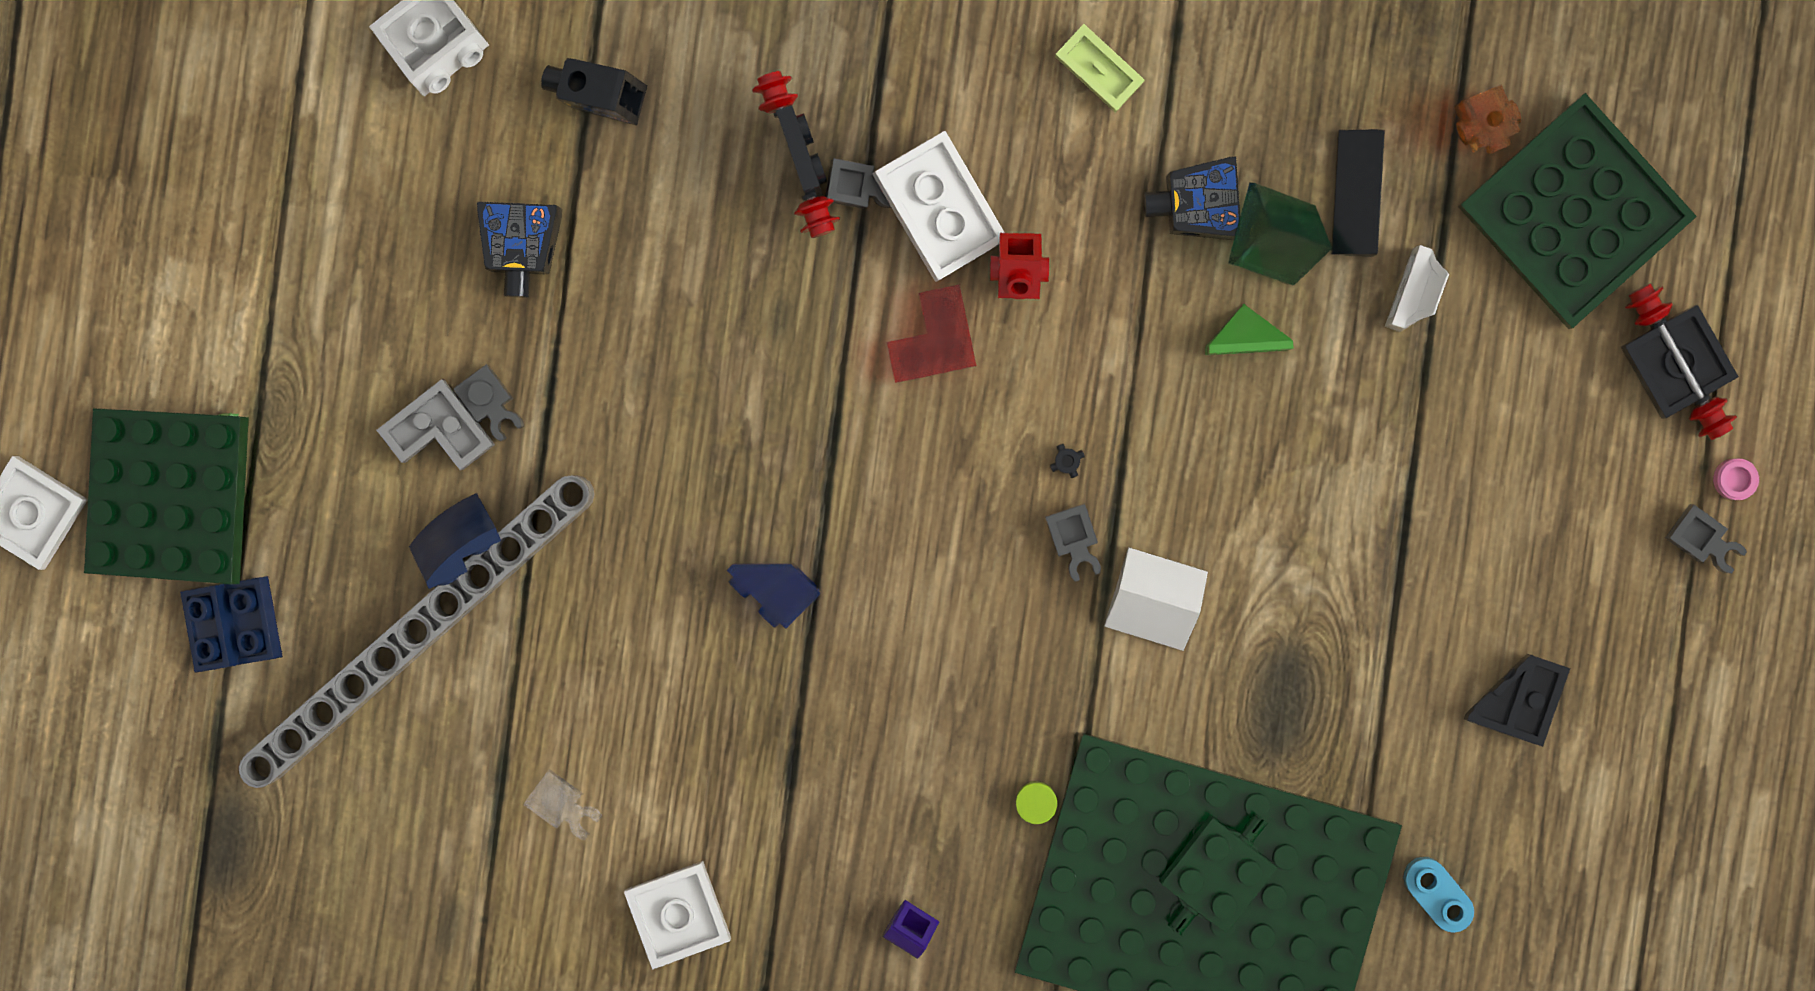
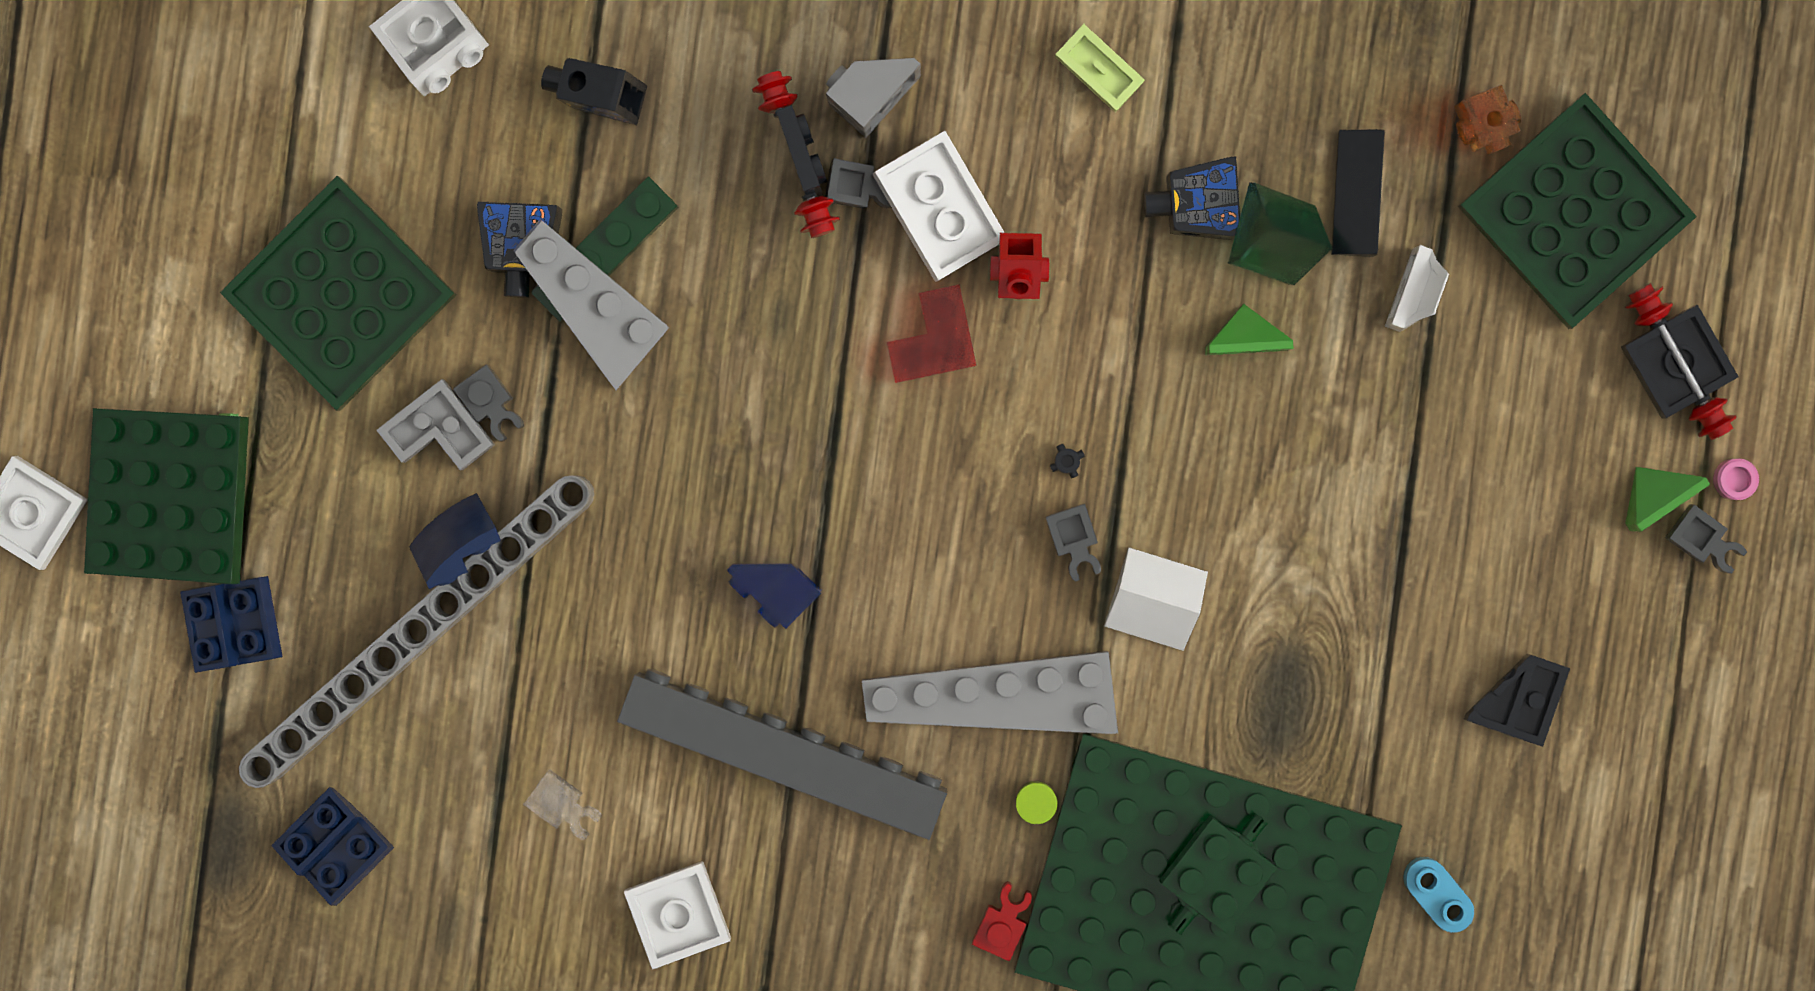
dark purple brick [882,900,939,959] -> none
none -> dark green plate [220,176,457,411]
none -> dark blue slope [271,787,394,906]
none -> light grey wing [513,219,669,390]
none -> dark green plate [531,176,679,323]
none -> dark grey brick [617,669,947,840]
none -> light grey slope [826,58,921,138]
none -> light grey wing [862,651,1118,734]
none -> red plate [972,881,1032,962]
none -> bright green slope [1625,467,1710,532]

